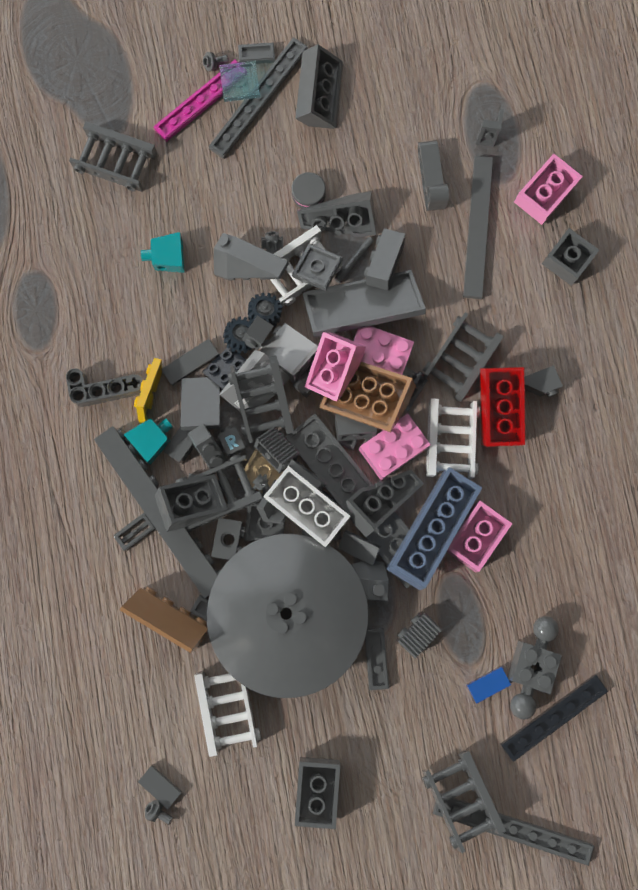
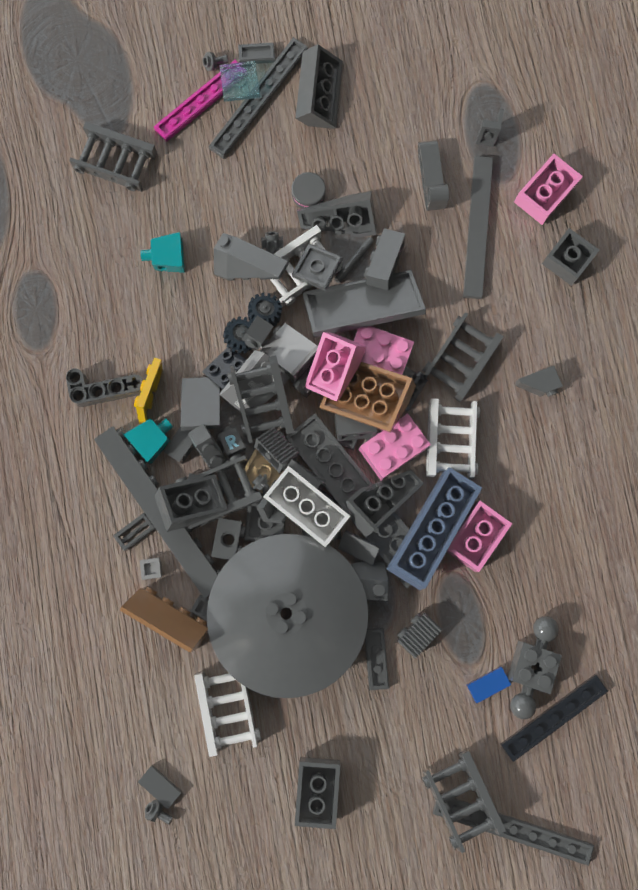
dark grey tile [161,339,219,386] -> none
red brick [480,367,525,447] -> none
none -> light grey plate [139,558,162,580]

